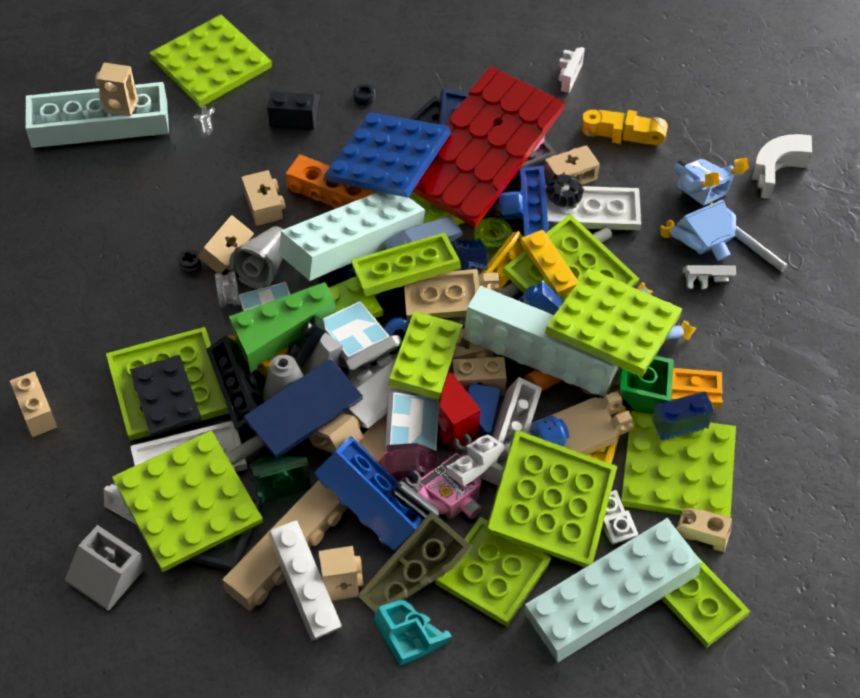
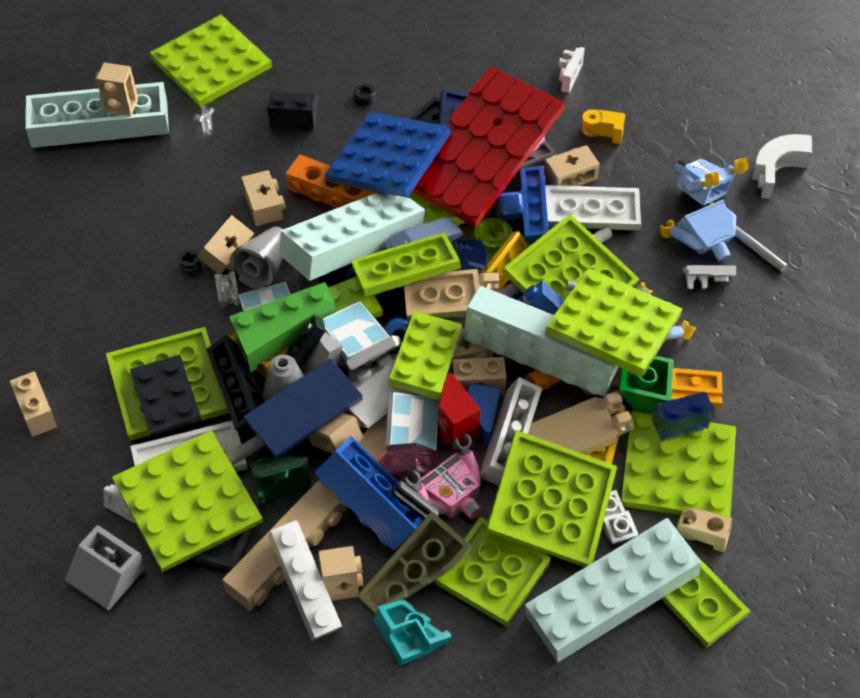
white slope [446,435,505,486] -> none
yellow plate [521,230,579,296] -> none
blue head [529,416,569,447] -> none
black gear [546,172,584,208] -> none
yellow leg [622,110,667,145] -> none

